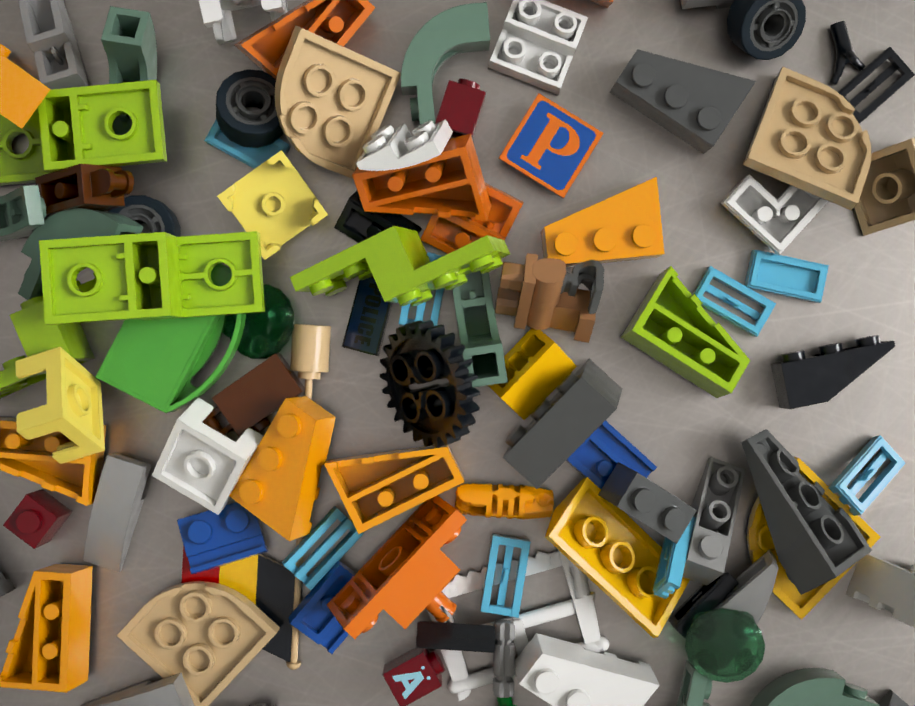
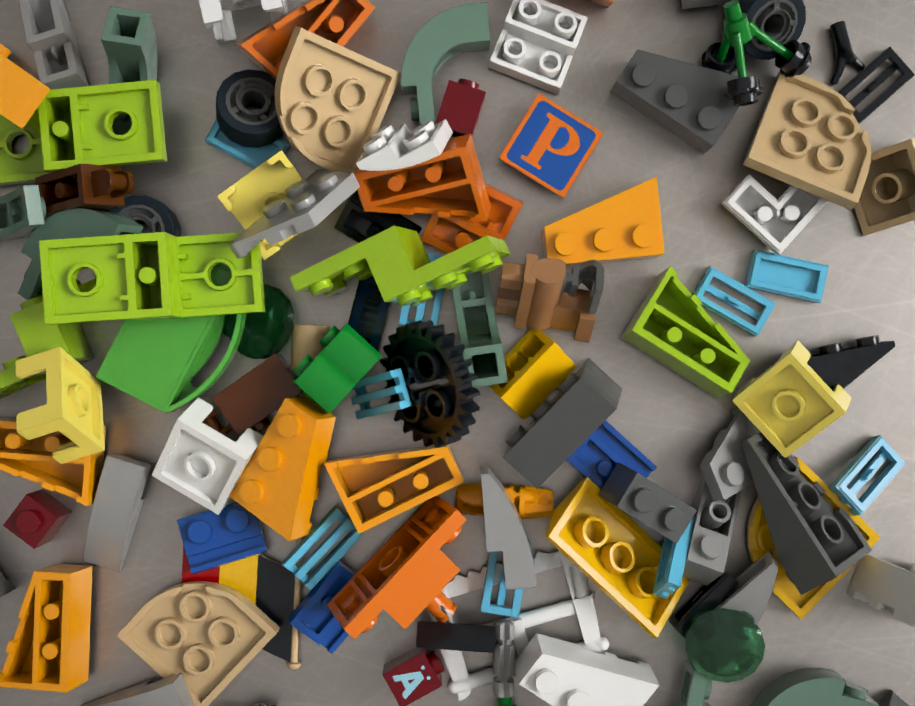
none -> light grey wing [229,169,360,258]
none -> green brick [291,324,382,415]
none -> medium azure tile [351,368,411,419]
none -> light grey slope [480,466,537,590]
none -> light grey wing [699,406,759,502]
none -> plant [701,0,812,107]
none -> light yellow panel [732,341,852,458]

